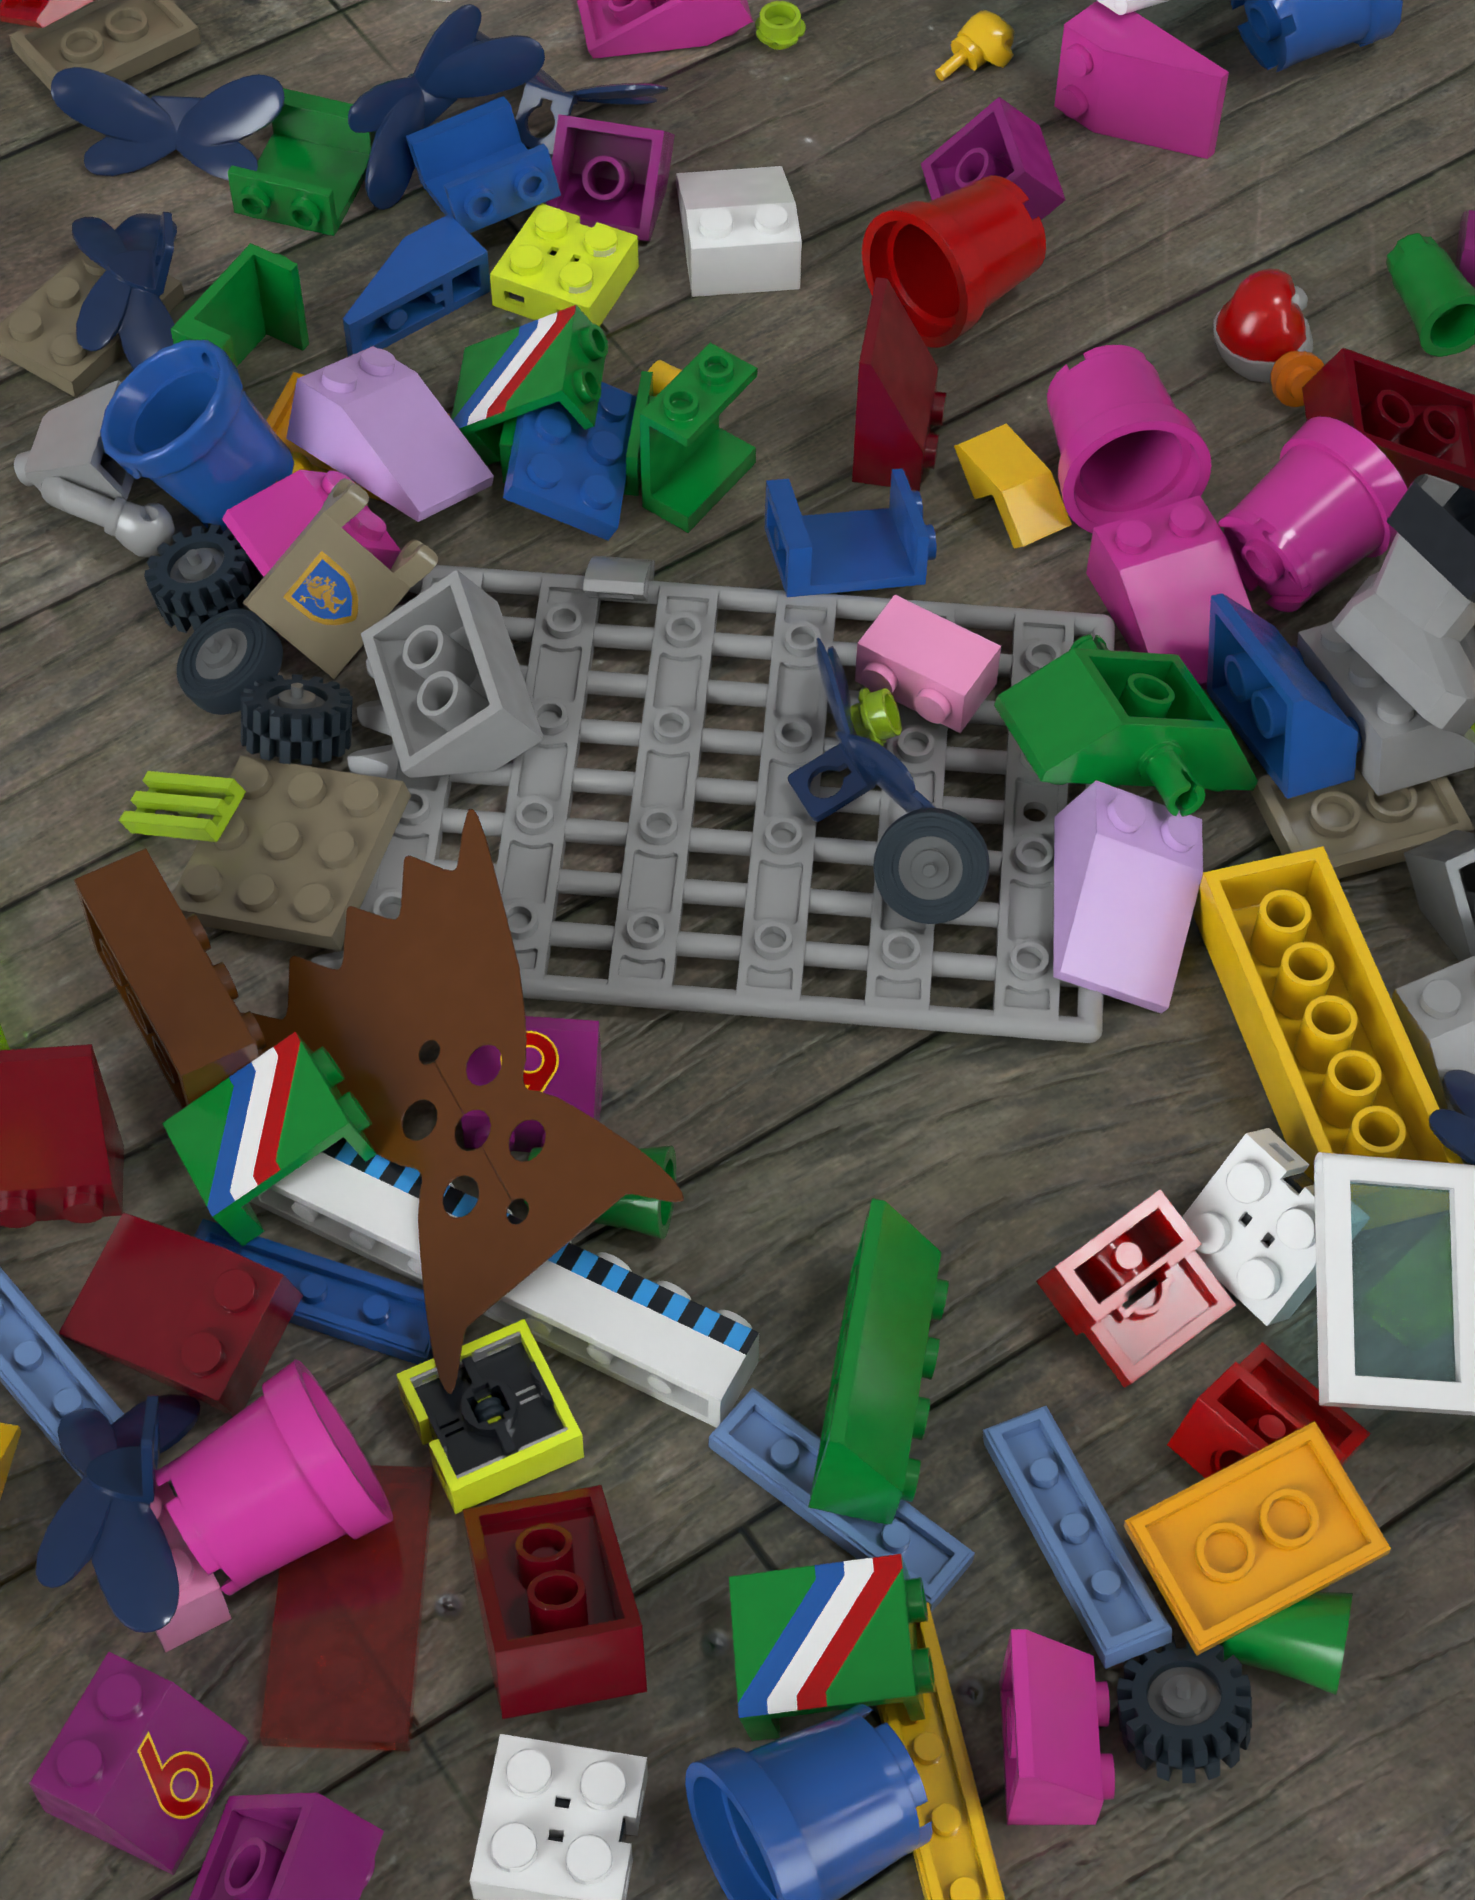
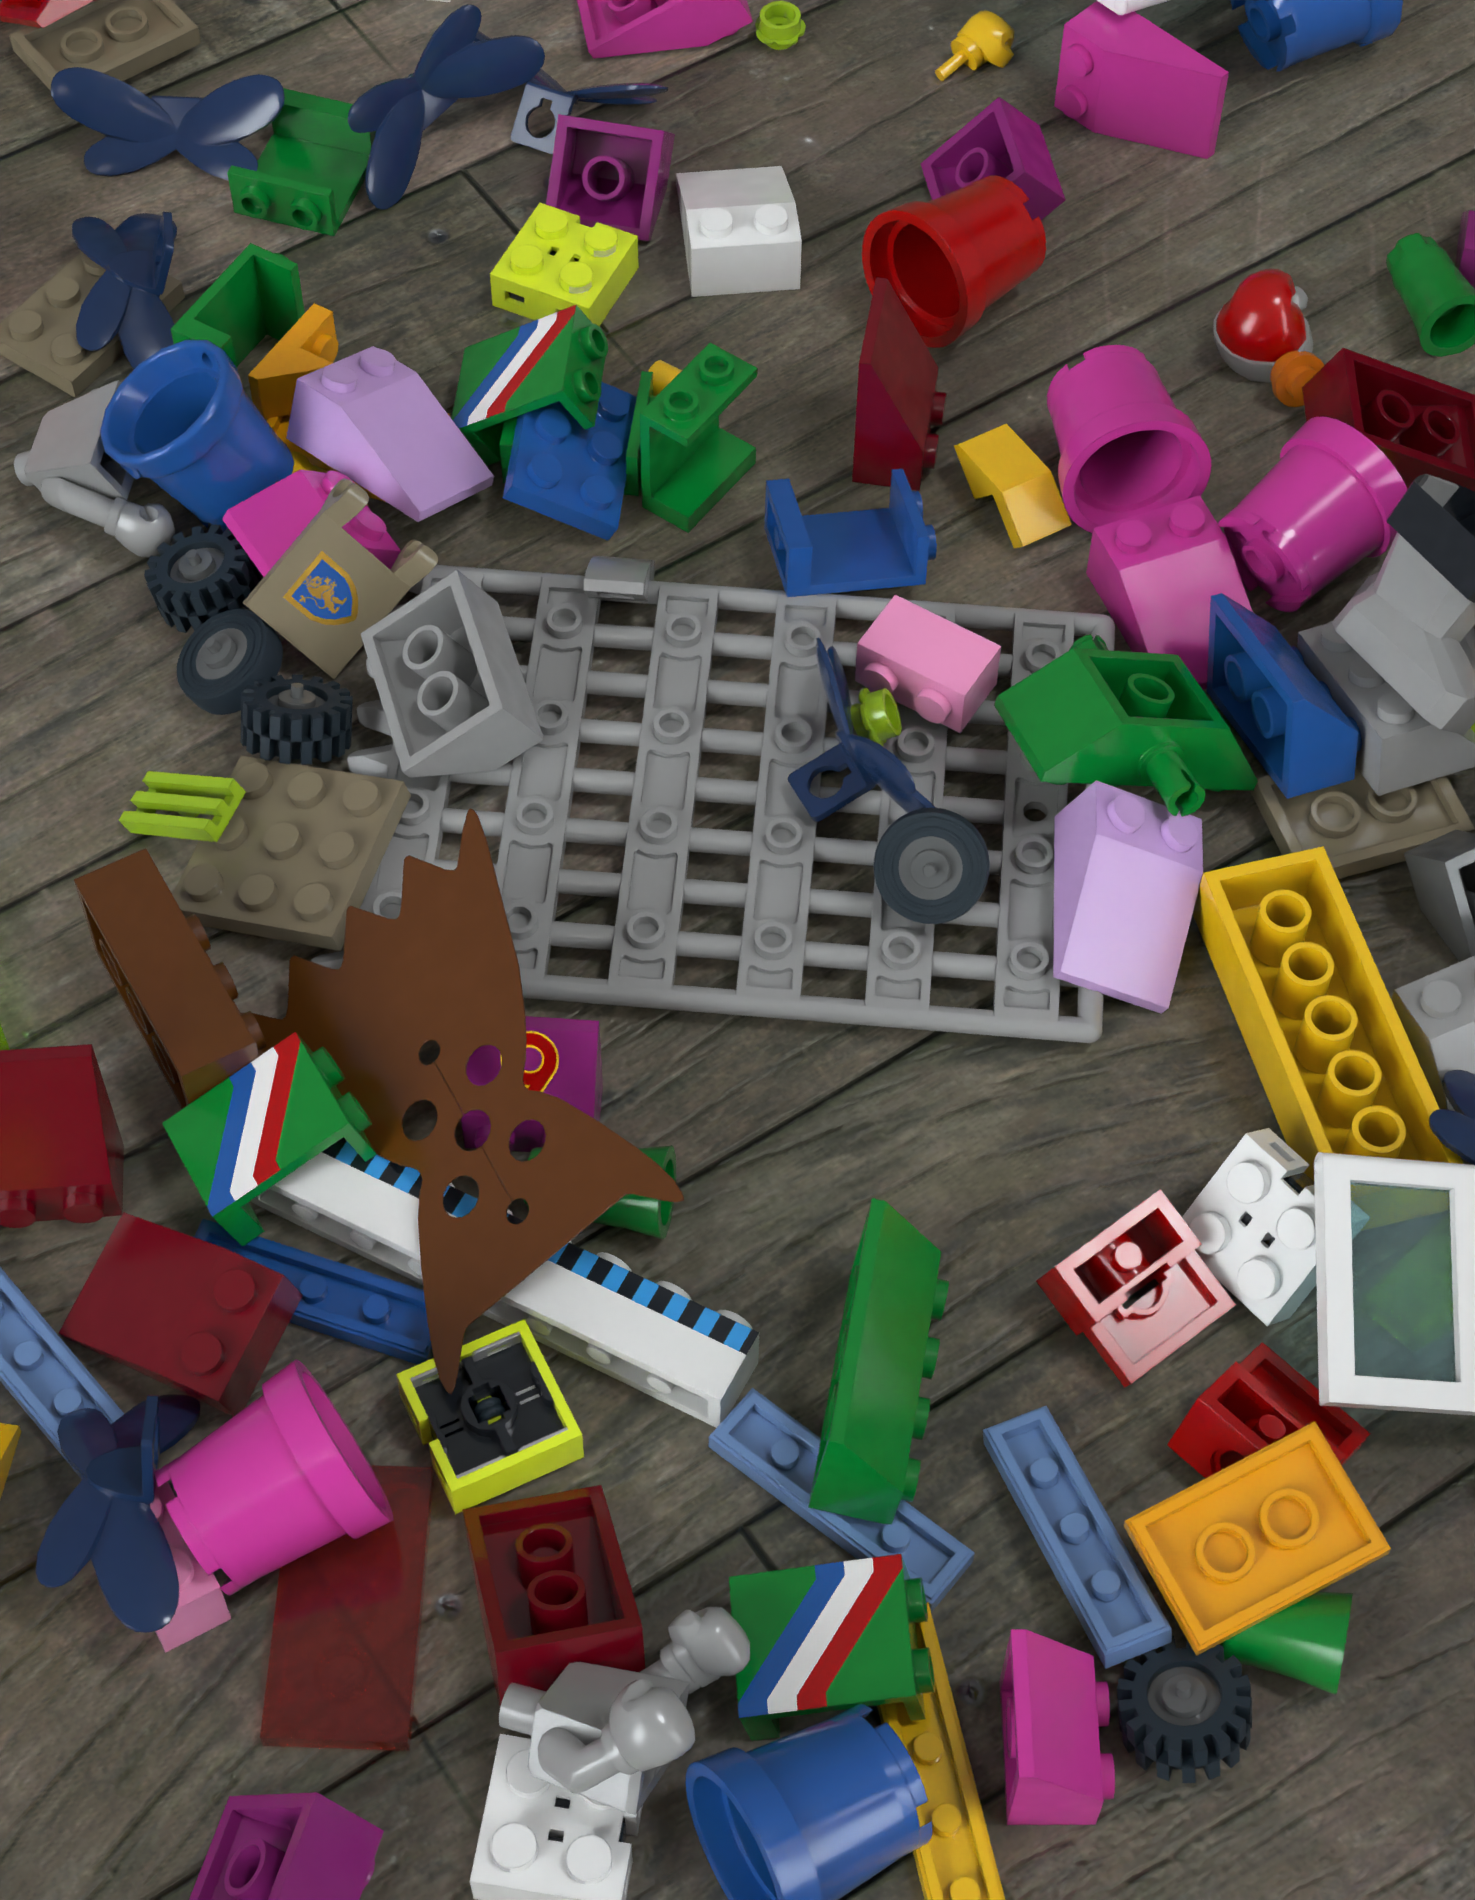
magenta slope [29,1652,249,1875] -> none
blue slope [343,214,491,357] -> none
blue panel [406,96,561,233] -> none
none -> light orange slope [248,303,339,419]
none -> light grey torso [499,1607,750,1815]

